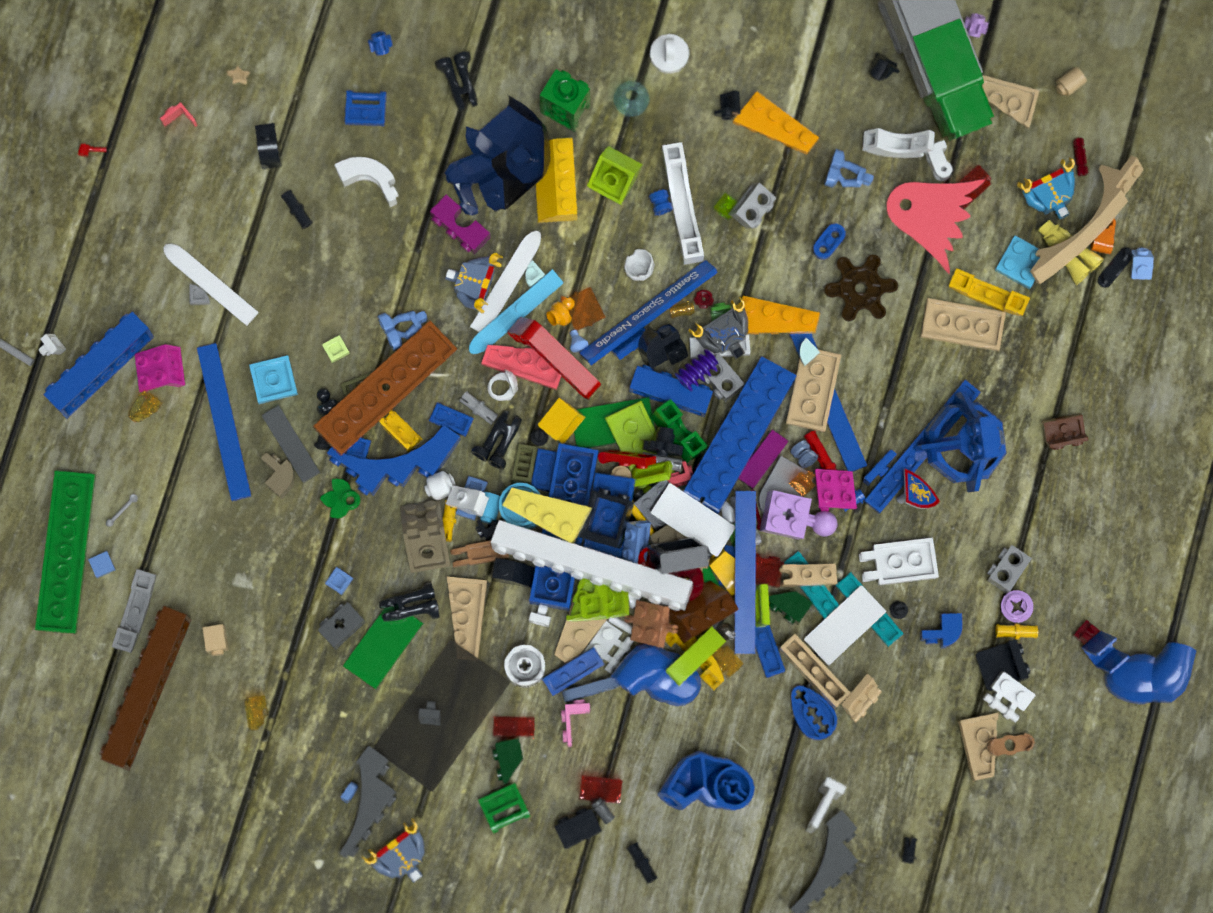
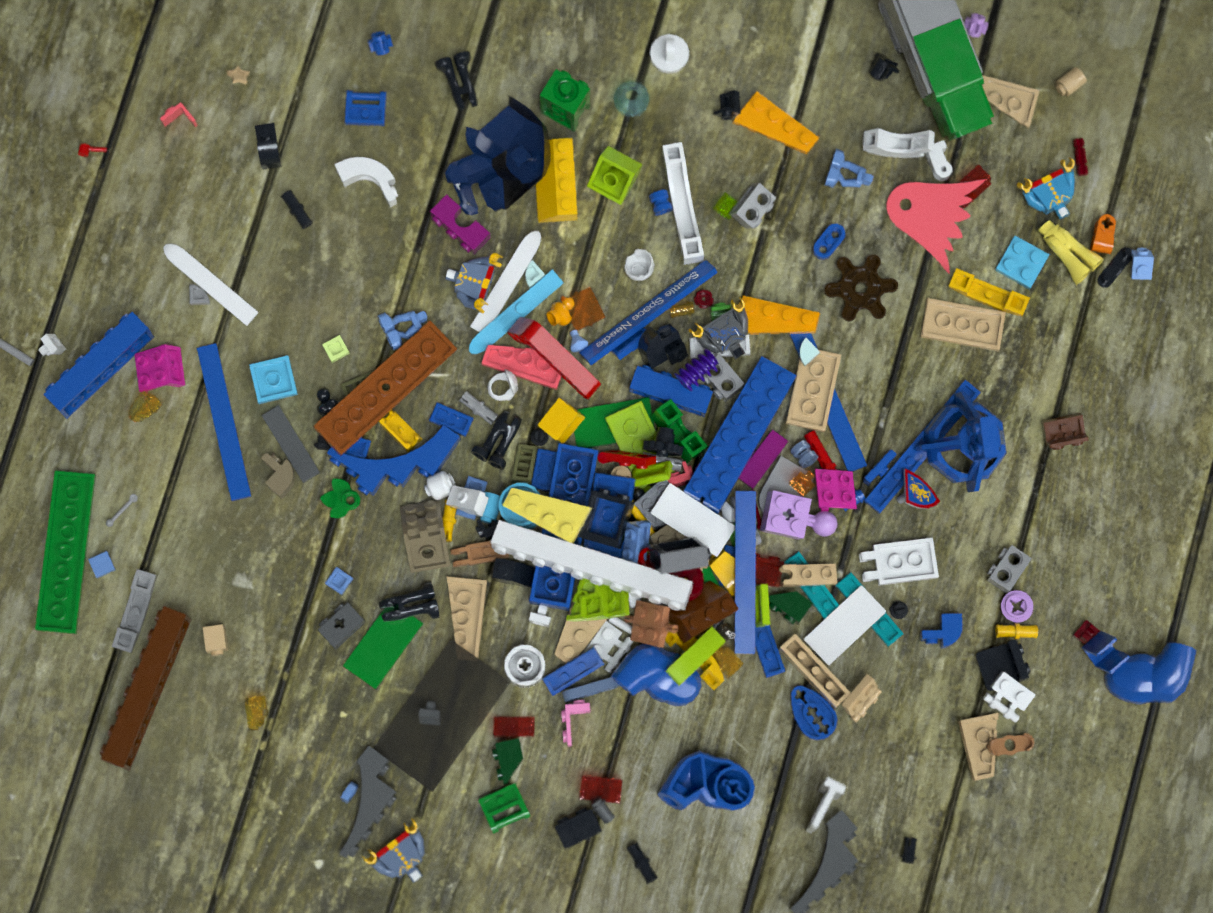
tan slope [1030,156,1144,284] -> none

